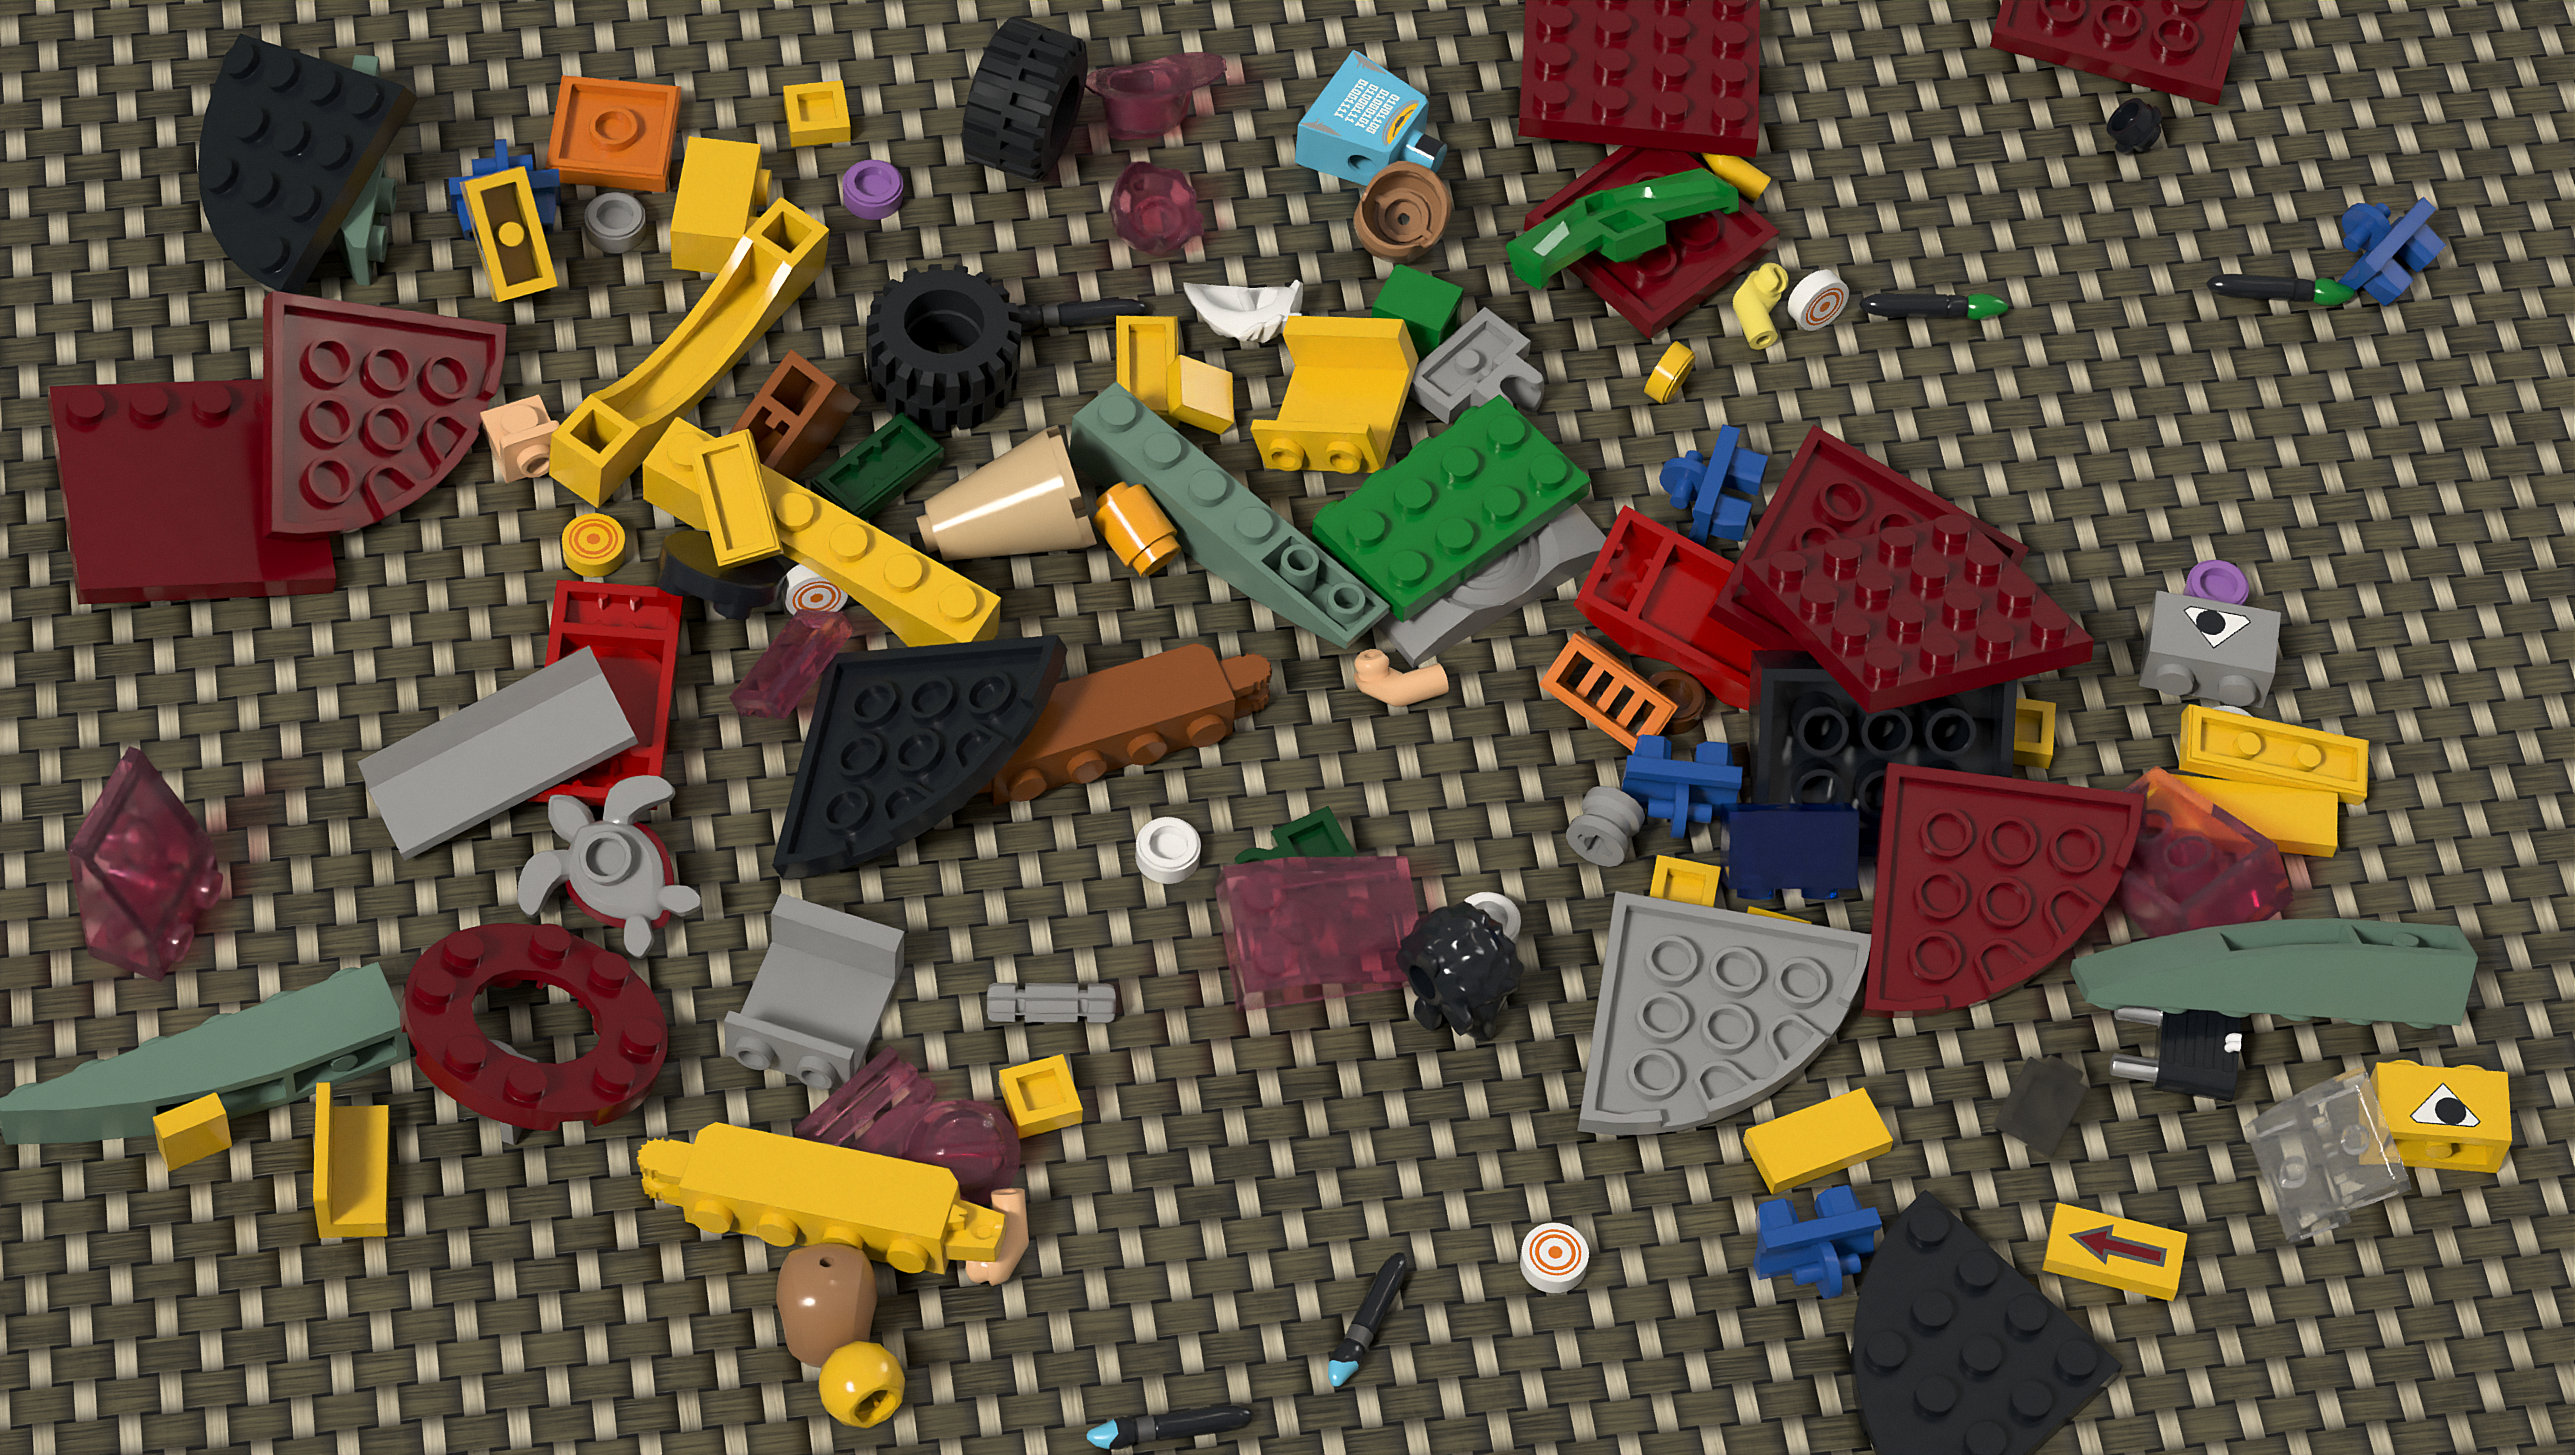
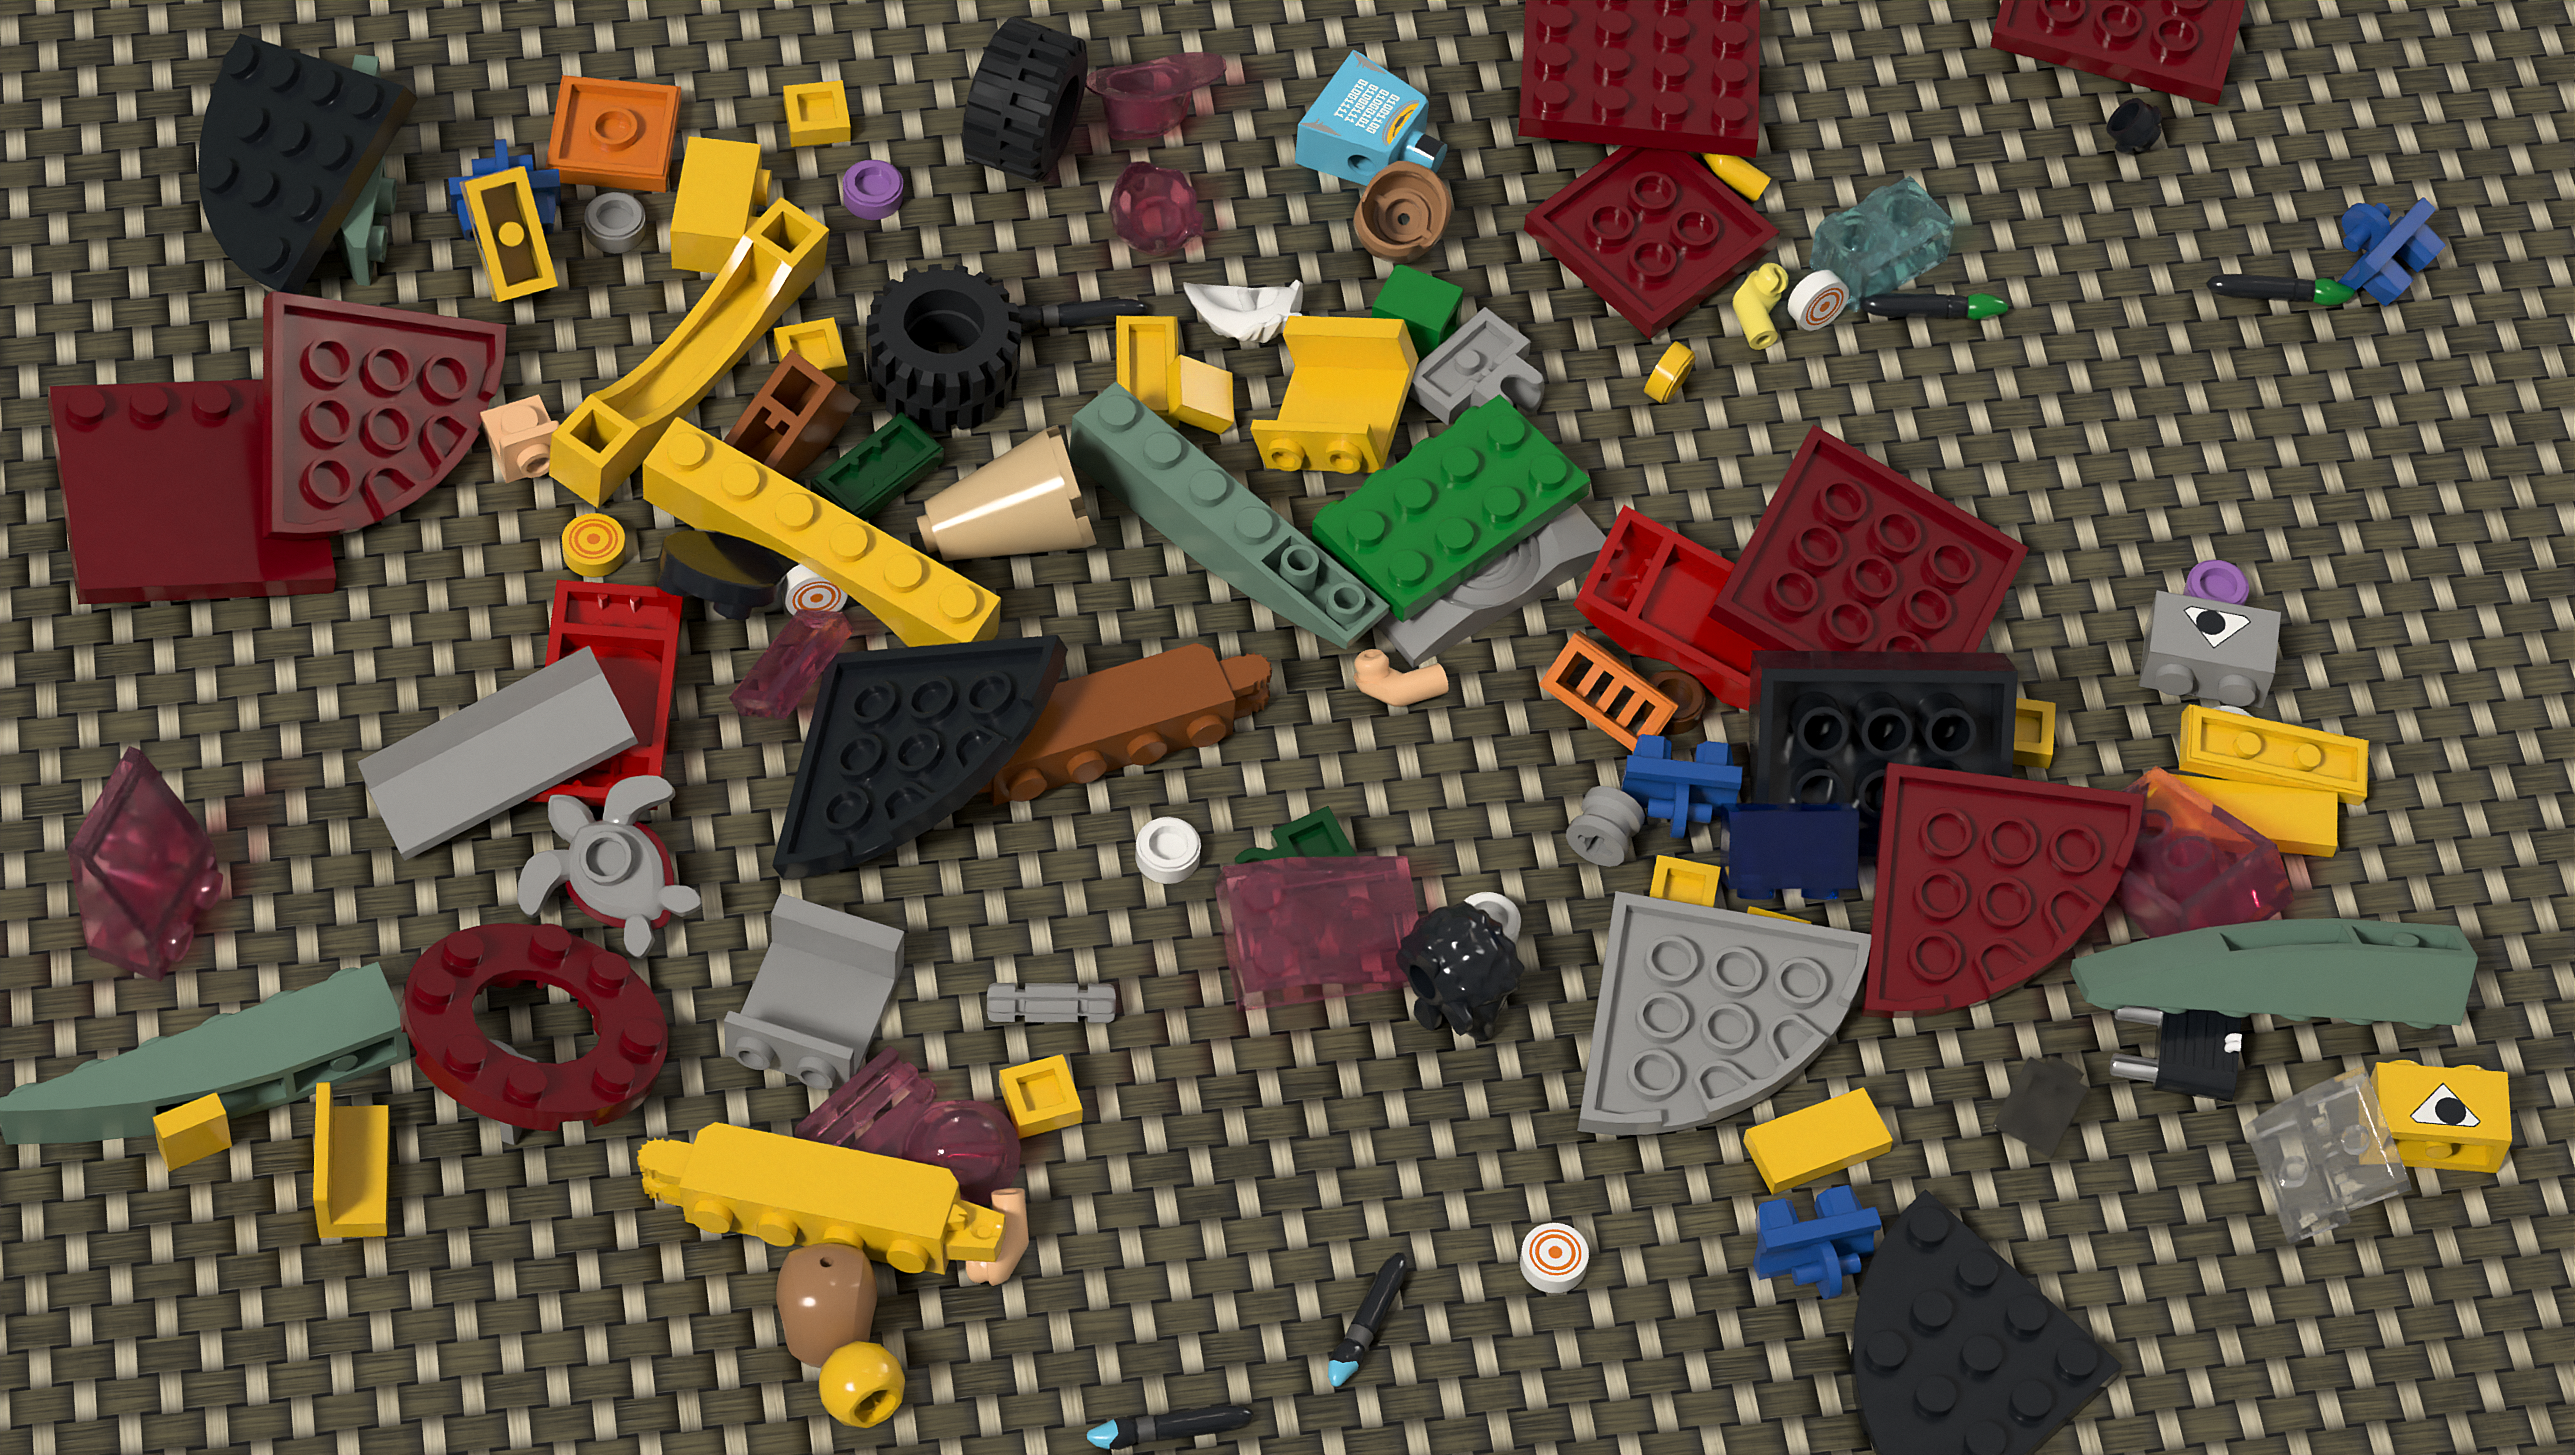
yellow tile [687,429,784,571] -> none
light orange brick [1092,481,1182,578] -> none
green plate [1505,167,1739,290] -> none
blue hips [1659,424,1768,548] -> none
dark red plate [1742,514,2094,714] -> none
yellow tile [2042,1203,2187,1302] -> none
none -> yellow tile [774,317,848,382]
none -> clear light blue brick [1809,176,1955,312]

